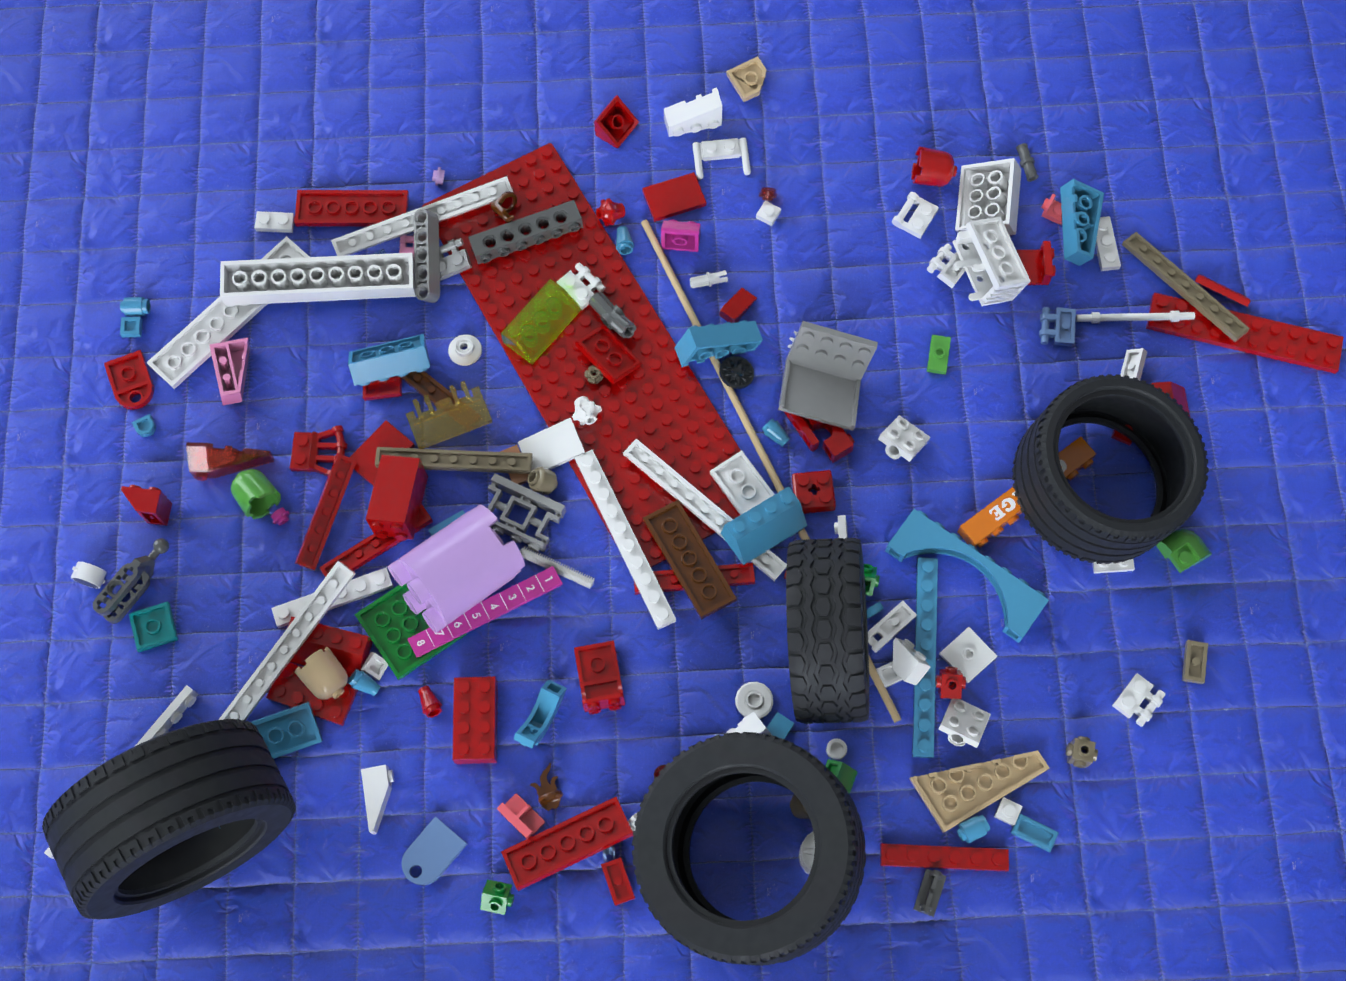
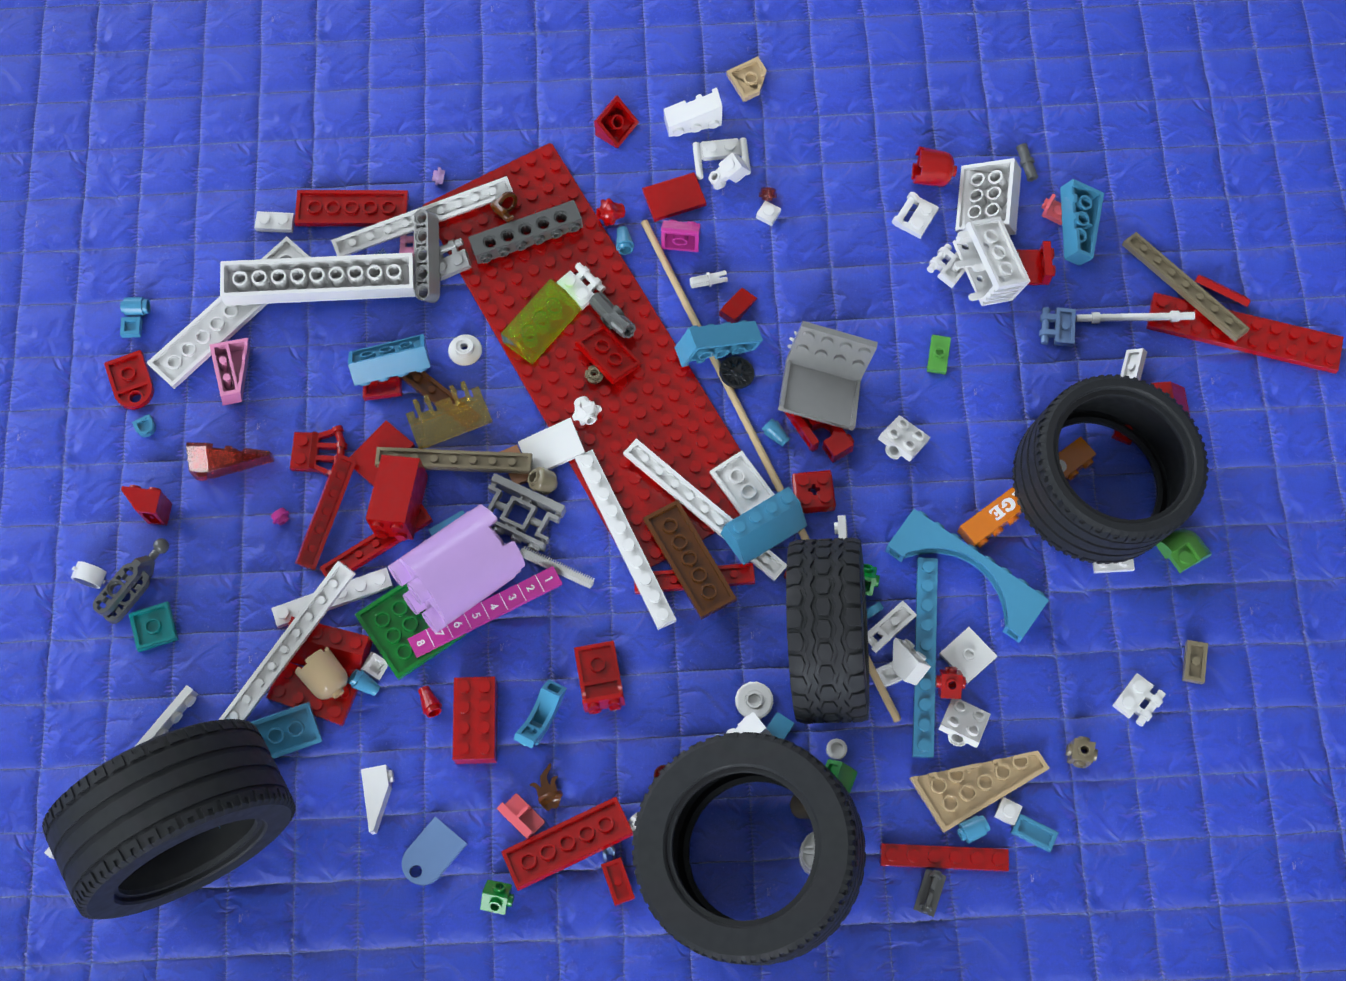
bright green cylinder [231,469,281,519] -> none
white plate [1095,216,1121,271] -> none
none -> white brick [708,152,750,190]

